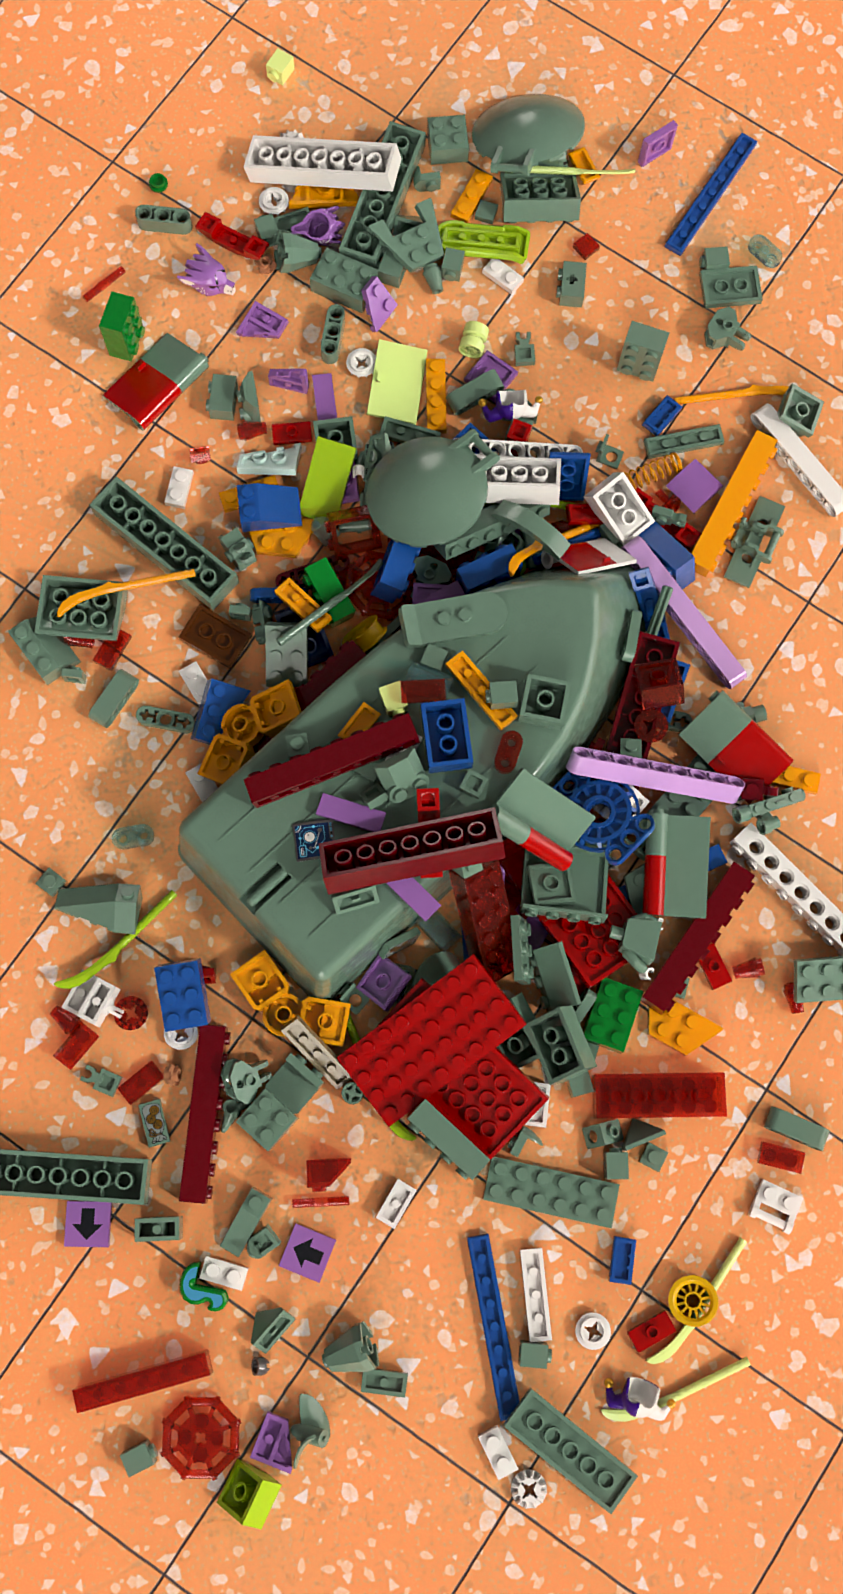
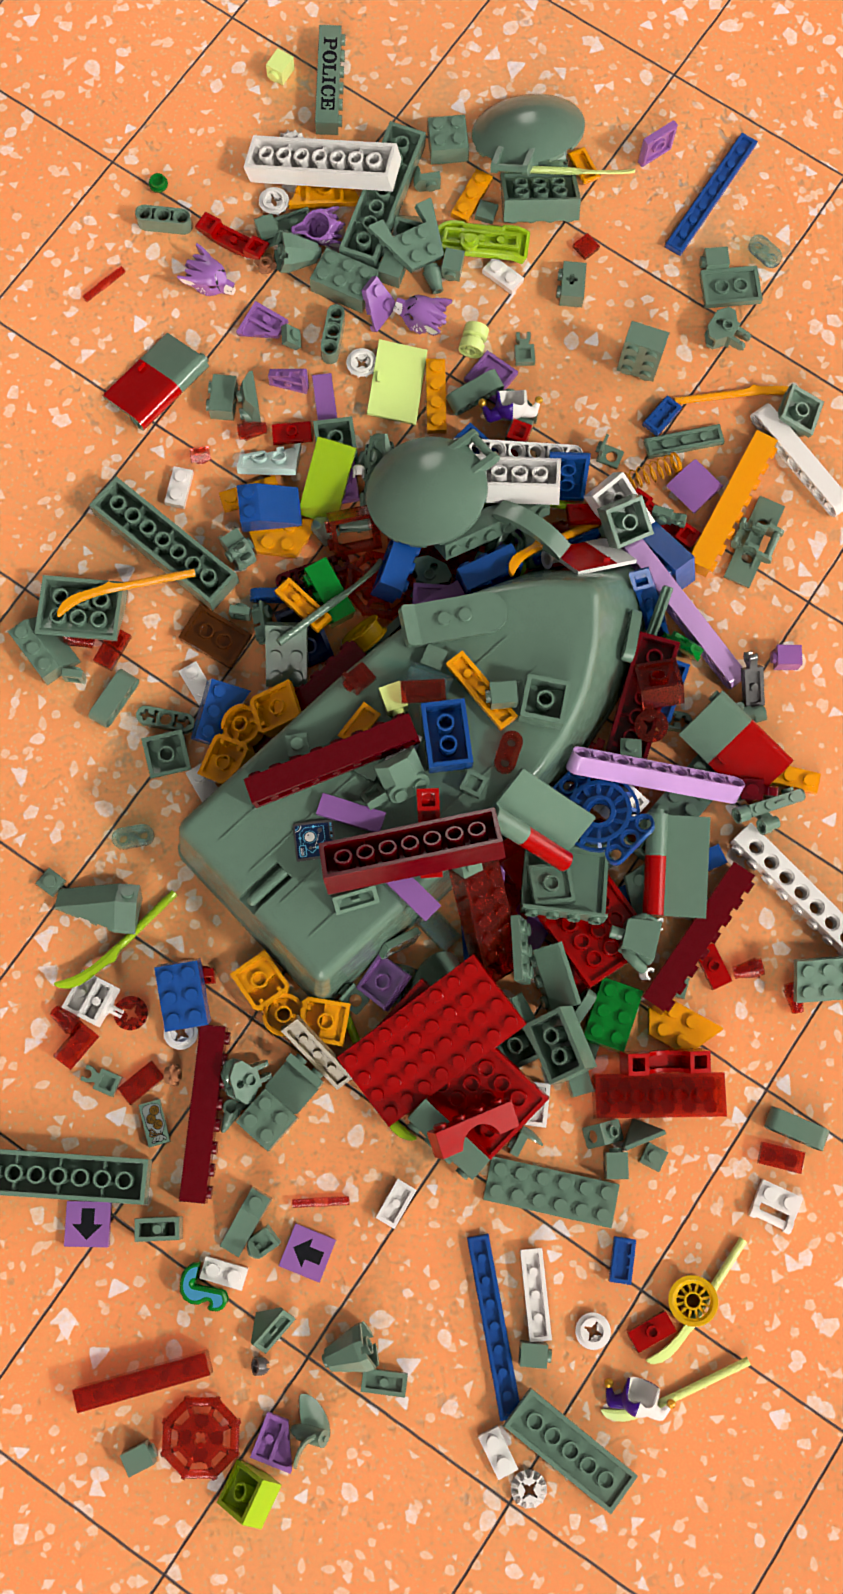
green brick [99,291,145,362] -> none
clear red slope [306,1158,352,1192] -> none
sand green wheel [341,1082,363,1105] -> none
sand green plate [379,416,441,443] -> none
clear red plate [655,488,681,513] -> none
none -> sand green slope [141,729,191,779]
none -> sand green plate [281,324,301,350]
none -> sand green brick [315,25,346,135]
none -> clear red bracket [342,662,376,696]
none -> medium lavender piece [393,295,452,336]
none -> arch [427,1098,519,1159]
none -> lime plate [460,233,479,252]
none -> sand green brick [597,494,654,549]
none -> red arch [619,1048,711,1076]
none -> green slope [661,630,704,661]
none -> dark grey plate [741,651,765,707]
none -> medium lavender brick [770,645,803,670]

